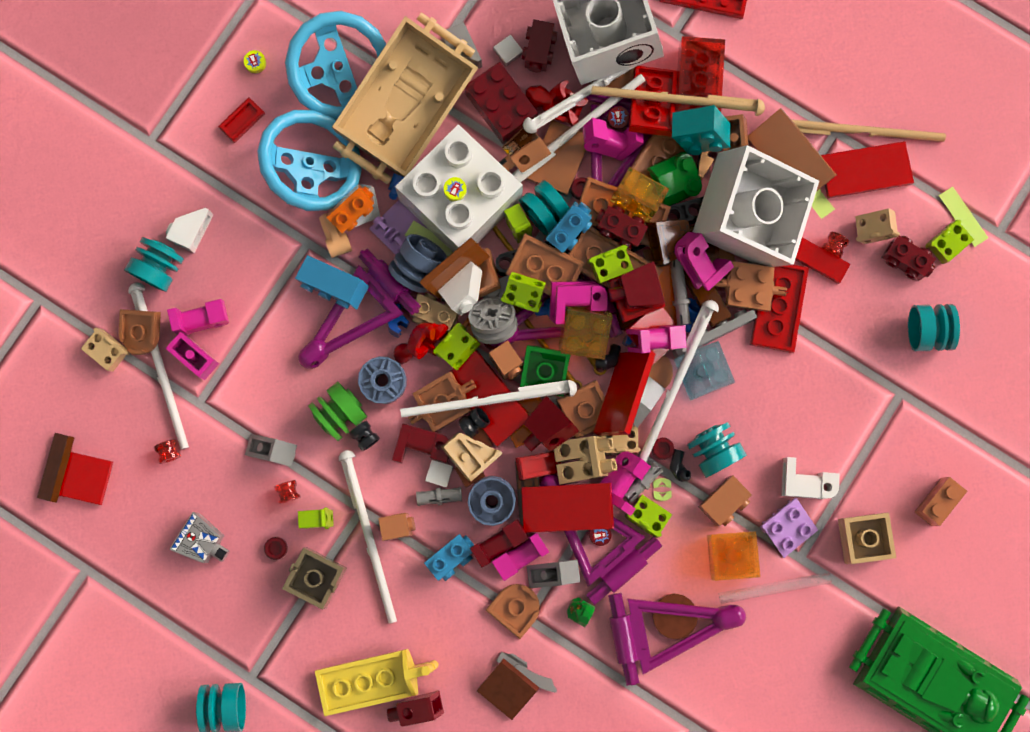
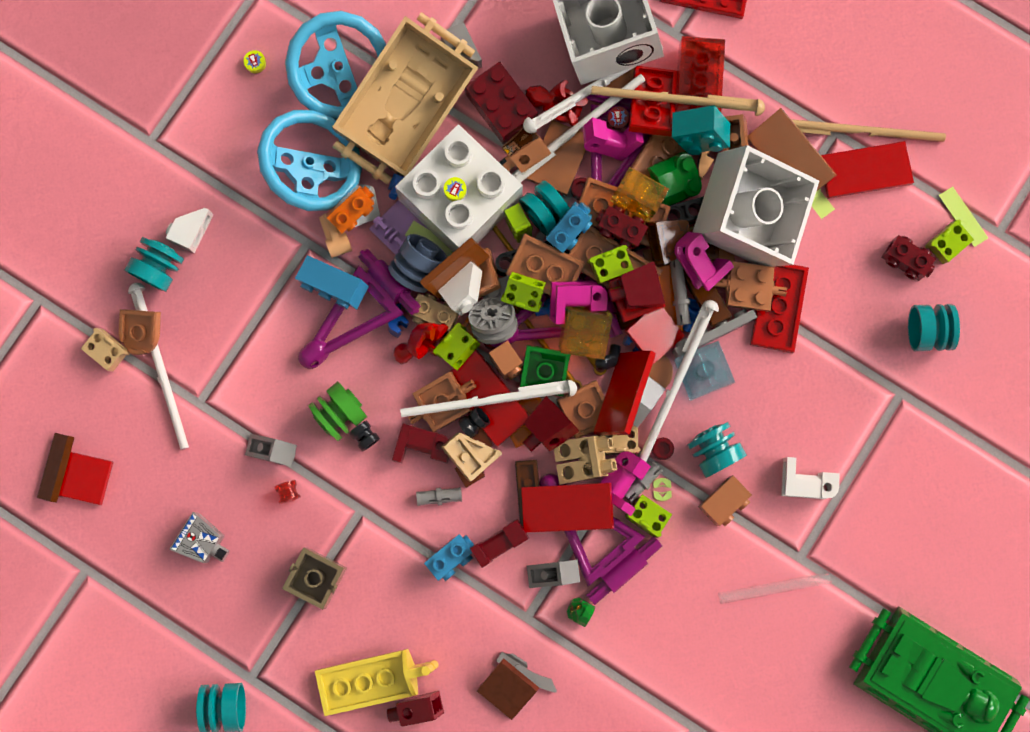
clear red wheel [154,439,181,464] -> none
dark pink brick [165,332,219,380] -> none
dark pink piece [167,299,229,335] -> none
red tile [218,97,265,143] -> none
dark red tile [264,537,288,560] -> none
lime piece [298,507,334,529] -> none
white bar [339,450,397,624] -> none
sand blue wheel [358,356,407,404] -> none
nougat brick [378,513,416,541] -> none
white tile [425,460,453,488] -> none
sand blue wheel [468,476,516,526] -> none
nougat tile [486,584,540,639] -> none
dark pink piece [492,533,549,581] -> none
white tile [493,35,523,66] -> none
red tile [515,451,561,480] -> none
dark red brick [522,19,558,73] -> none
tile [589,529,612,546] -> none
magenta piece [608,593,746,686] -> none
piece [626,325,687,353] -> none
copper tile [652,593,698,640] -> none
black arm [670,449,691,482] -> none
clear yellow brick [707,531,760,581] -> none
lavender hinge [760,497,818,558] -> none
red tile [795,237,851,284] -> none
clear red wheel [822,232,850,258] -> none
tan brick [838,513,896,564] -> none
tan piece [855,208,900,244] -> none
nougat brick [915,477,967,526] -> none

